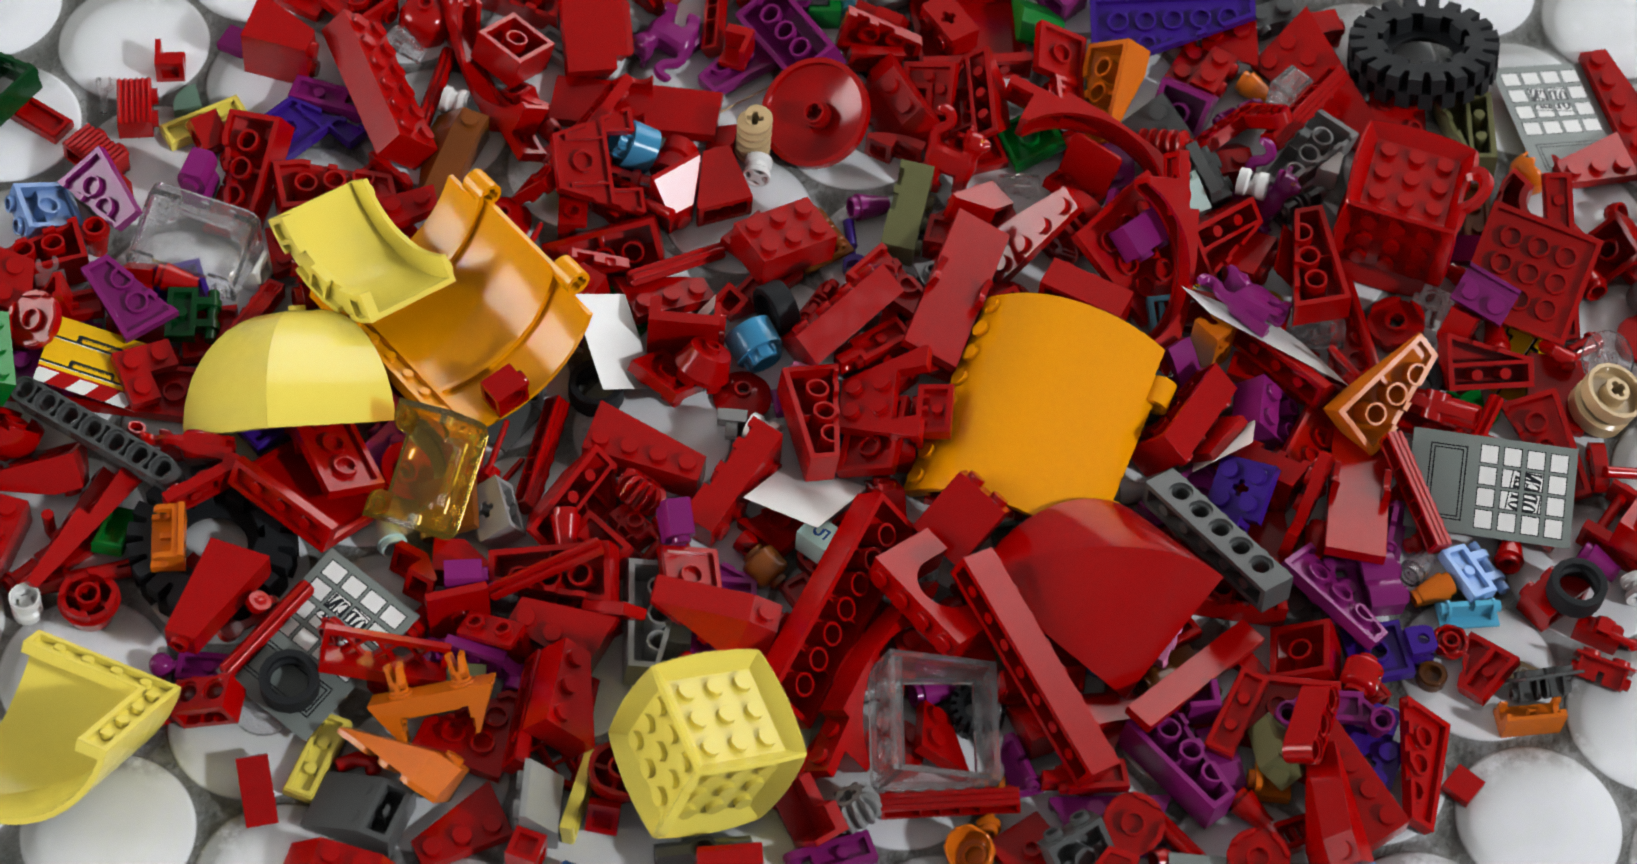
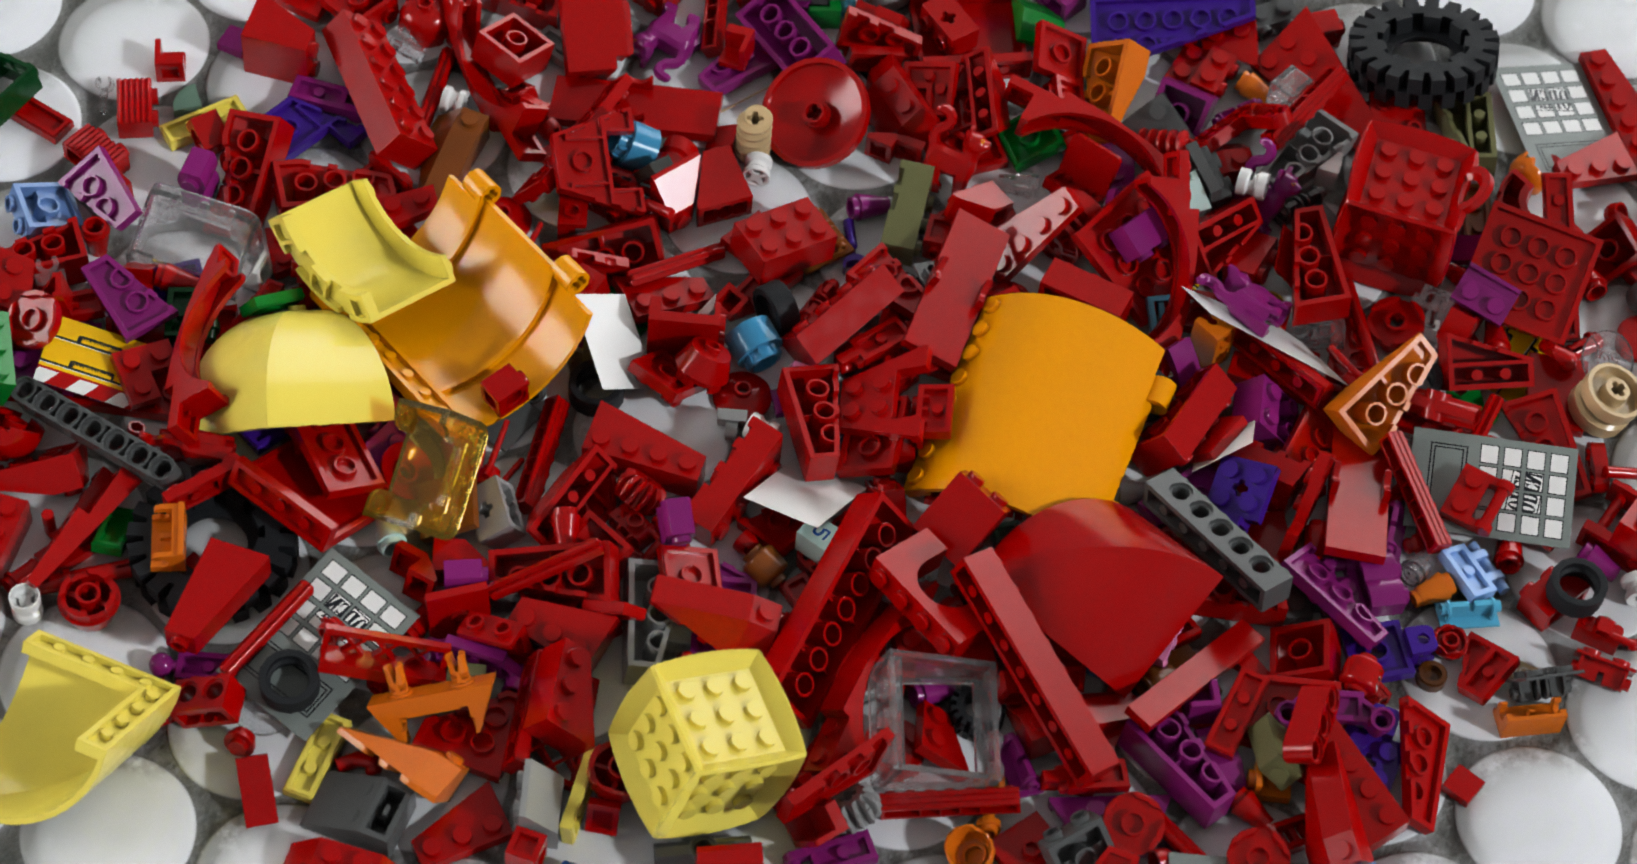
red piece [216,591,279,643] -> none
none -> red slope [164,243,246,447]
none -> red plate [224,727,256,757]
none -> green tile [239,287,305,318]
none -> pearl dark grey plate [633,155,673,184]
none -> red wing [776,726,896,824]
none -> red plate [1439,463,1515,537]

